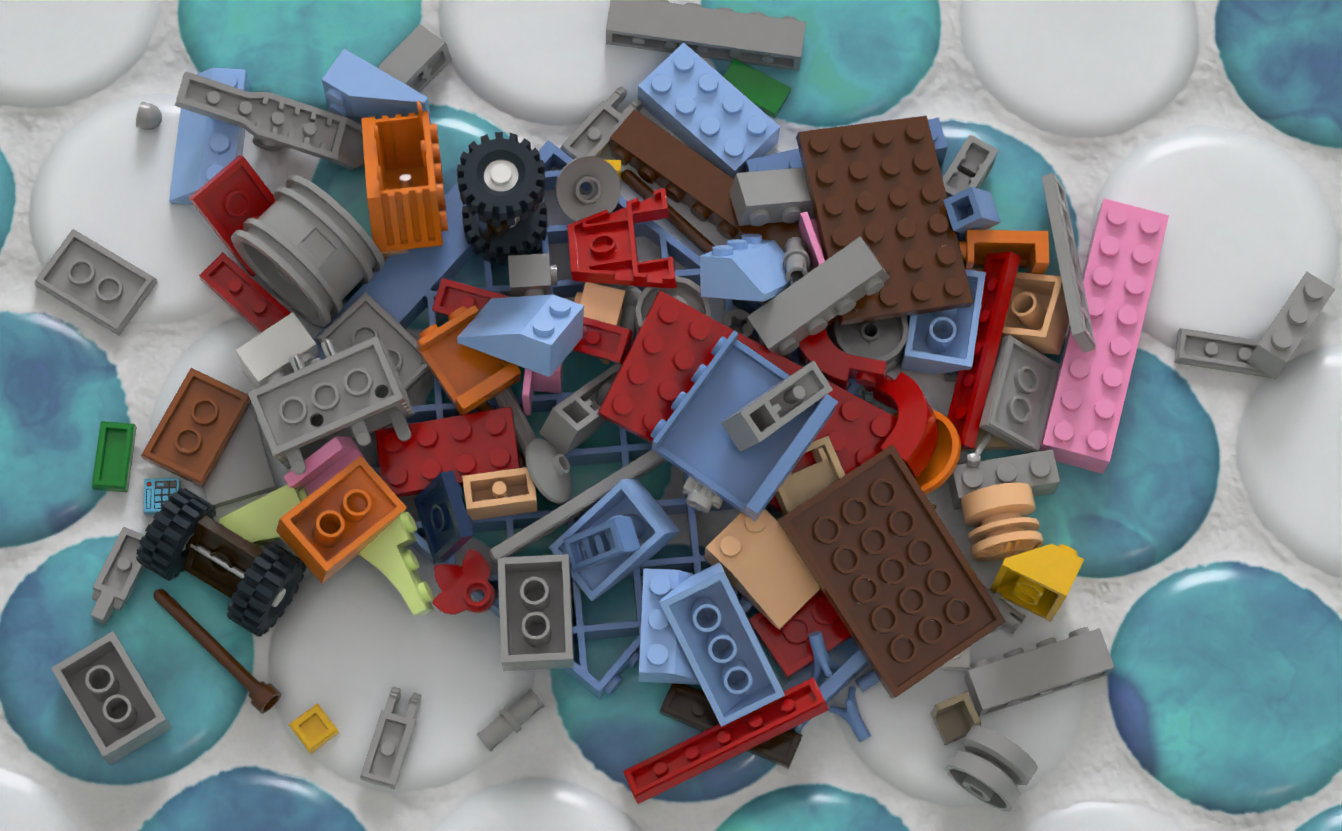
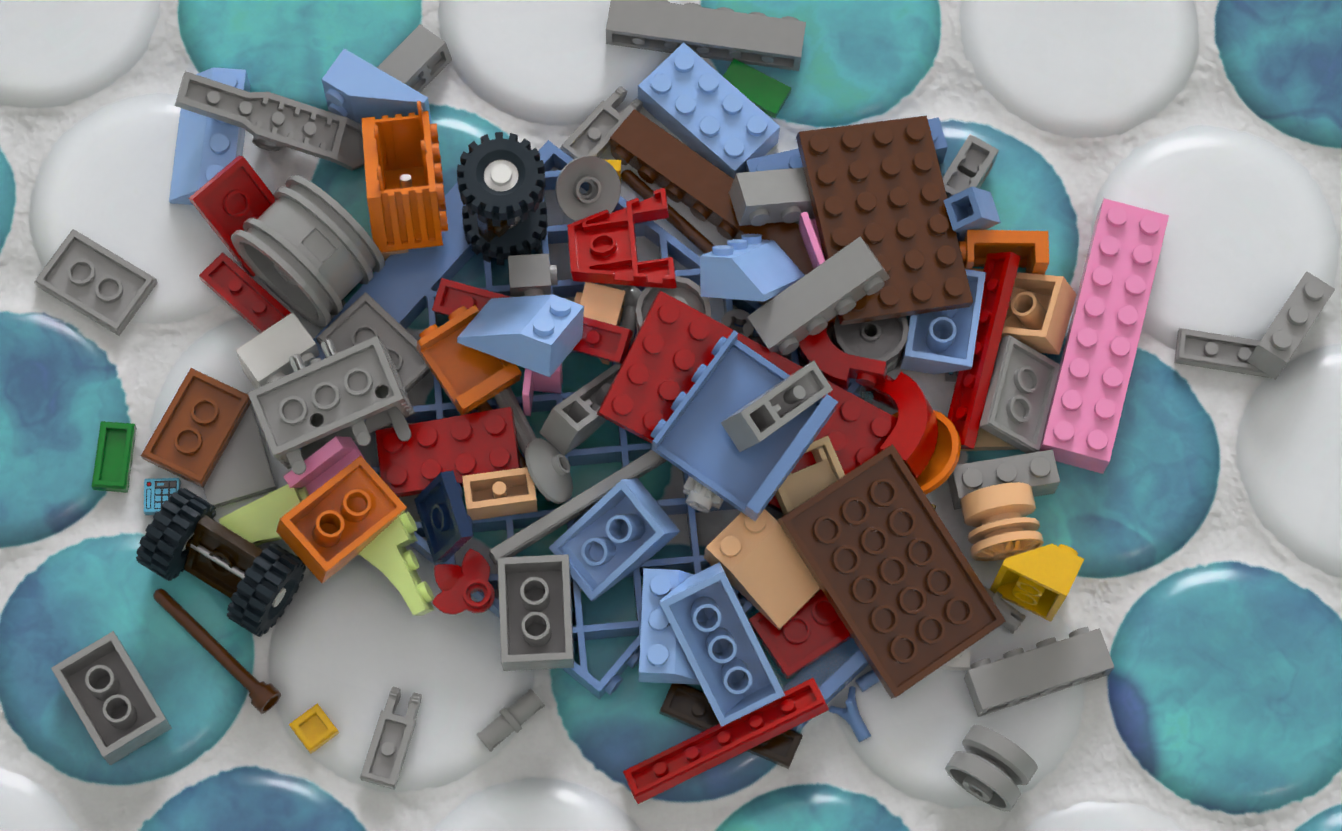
light grey hinge [90,527,145,625] -> none
light grey hinge [136,102,162,130] -> none
medium blue slope [563,516,640,573] -> none
light grey pin [783,237,810,285] -> none
medium blue bar [808,631,840,682] -> none
dark tan panel [930,691,982,745] -> none
light grey hinge [967,432,993,467] -> none
light grey tile [1041,173,1096,353] -> none

